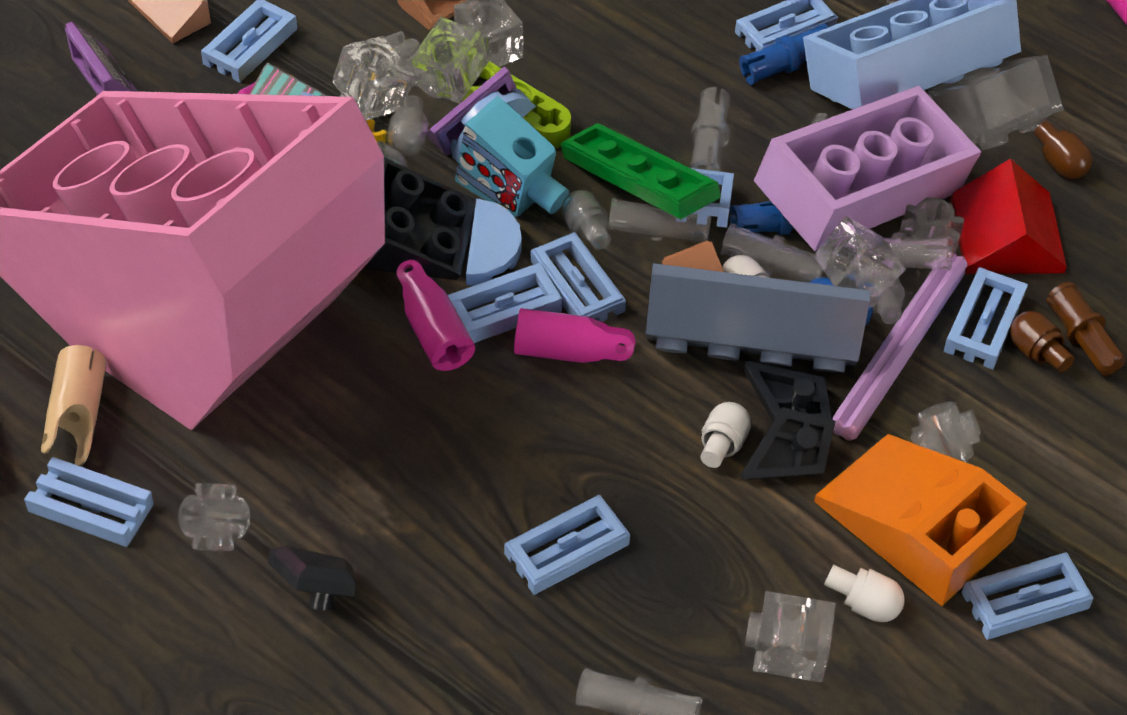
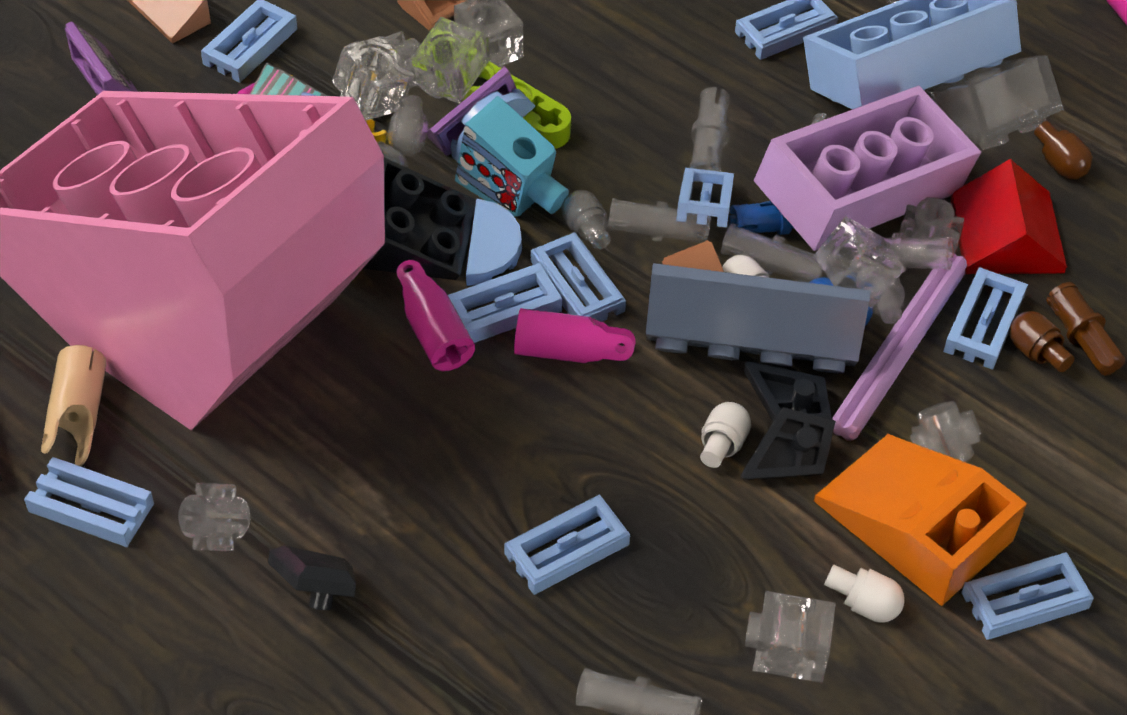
green tile [560,123,721,220] -> none
blue pin [739,23,828,85] -> none

